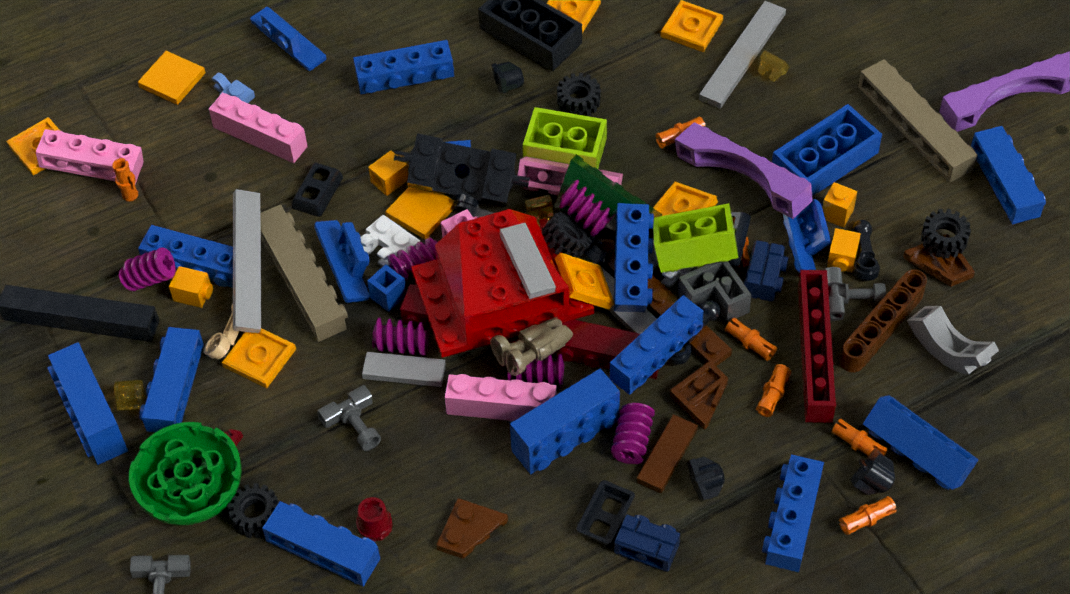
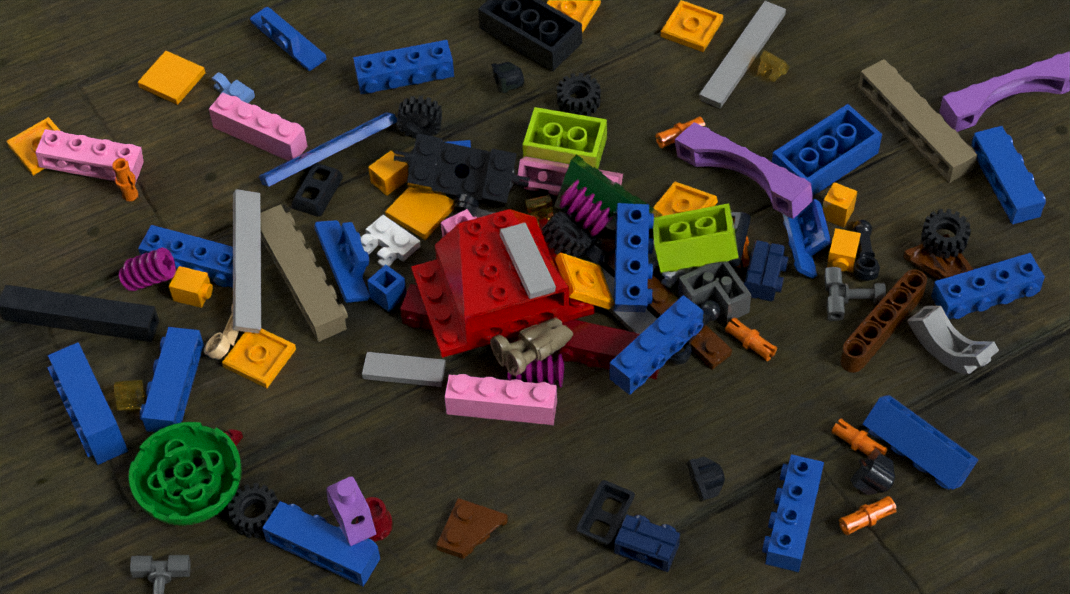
dark grey bar [317,385,381,451] -> none
magenta piece [372,317,430,356] -> none
magenta piece [388,238,438,282] -> none
blue brick [510,368,620,475] -> none
magenta piece [611,403,655,464] -> none
reddish brown tile [637,414,698,494] -> none
reddish brown wing [670,361,728,430] -> none
orange pin [756,364,791,417] -> none
dark red brick [798,270,836,423] -> none
none -> tile [259,112,397,187]
none -> medium lavender torso [326,477,376,546]
none -> black tyre [397,96,442,139]
none -> blue brick [931,253,1045,319]

